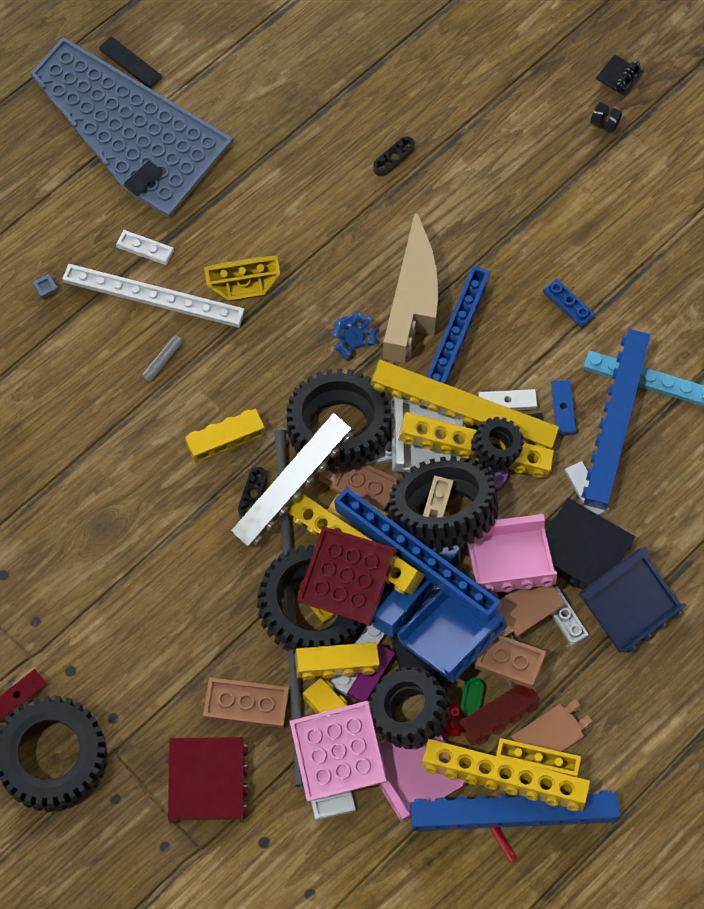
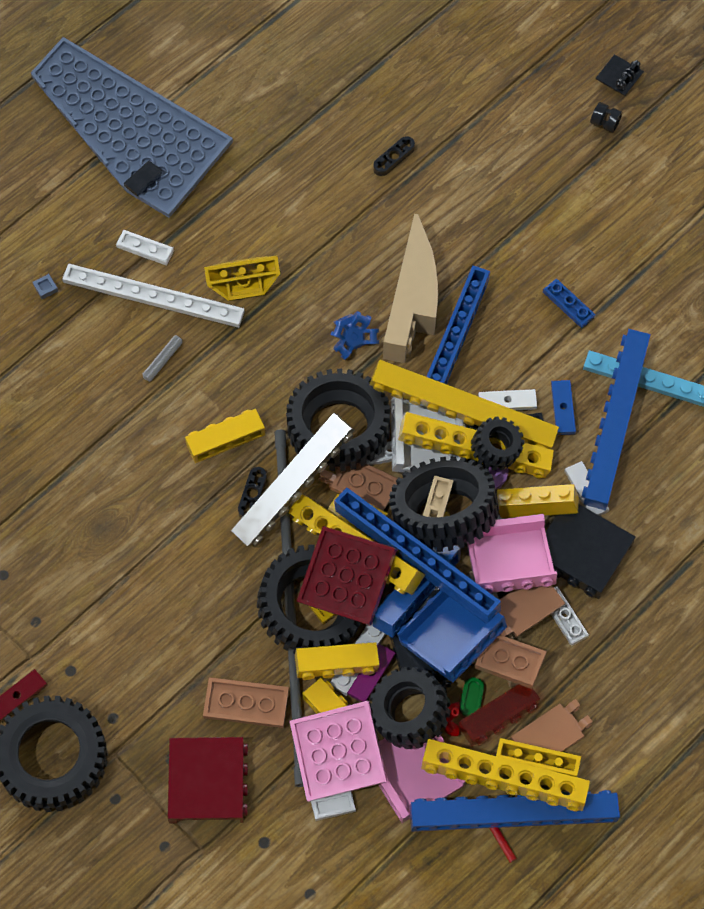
black tile [99,36,162,89] -> none
dark blue panel [579,547,686,653] -> none
none -> yellow brick [497,484,579,518]

